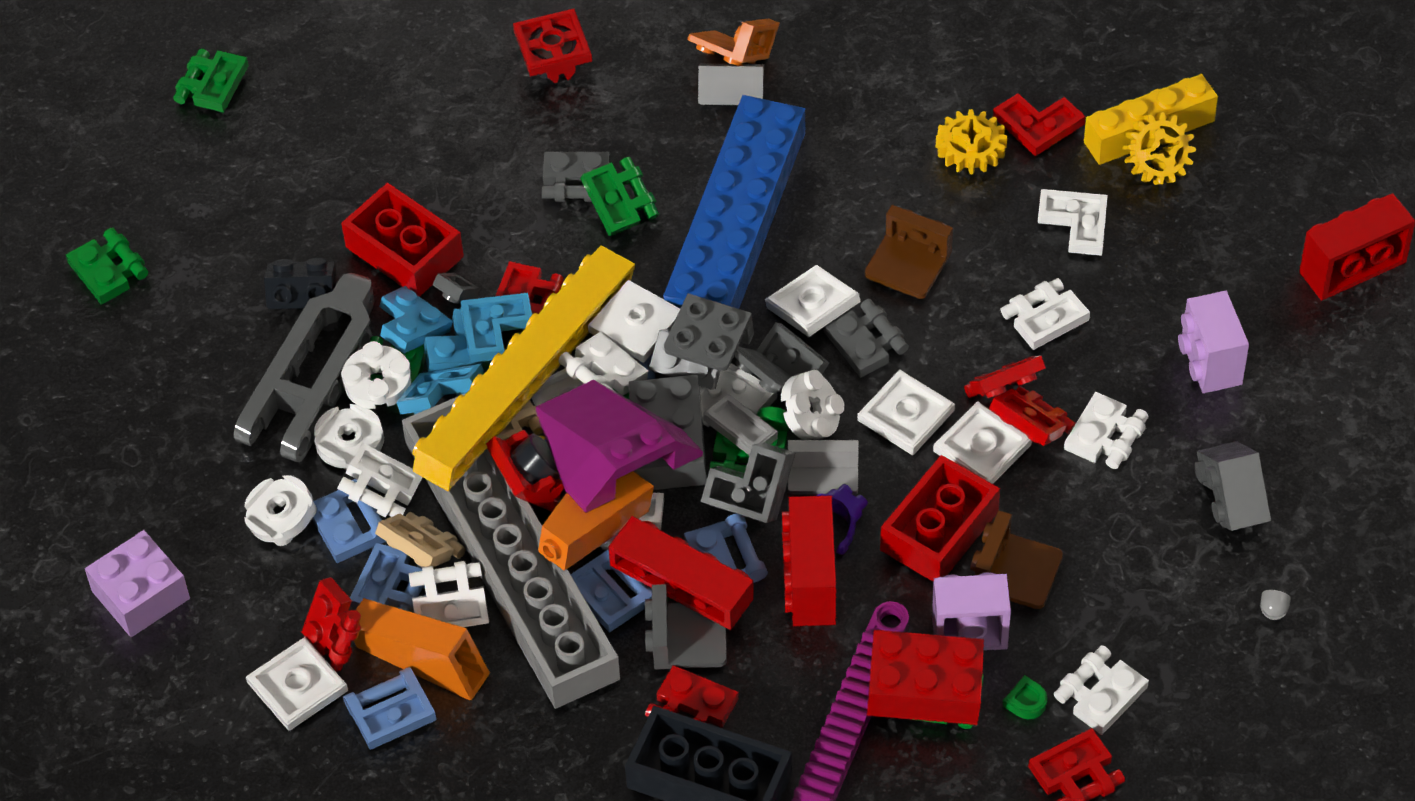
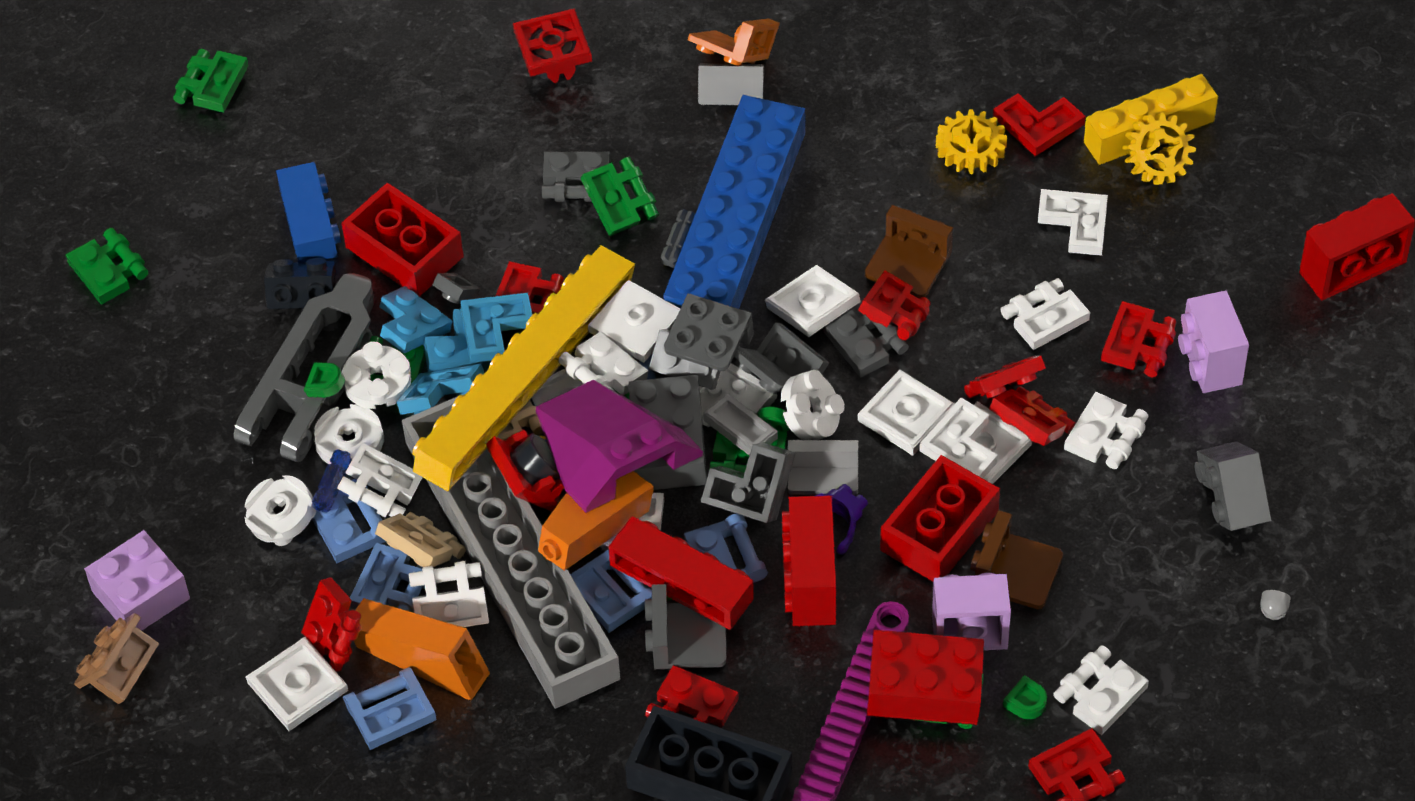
none -> medium nougat bracket [74,613,159,704]
none -> blue brick [276,162,341,262]
none -> green tile [304,362,345,398]
none -> clear blue axle [312,449,352,513]
none -> dark grey axle [661,209,695,268]
none -> red plate [858,270,931,340]
none -> white plate [920,398,998,479]
none -> red plate [1101,301,1177,377]

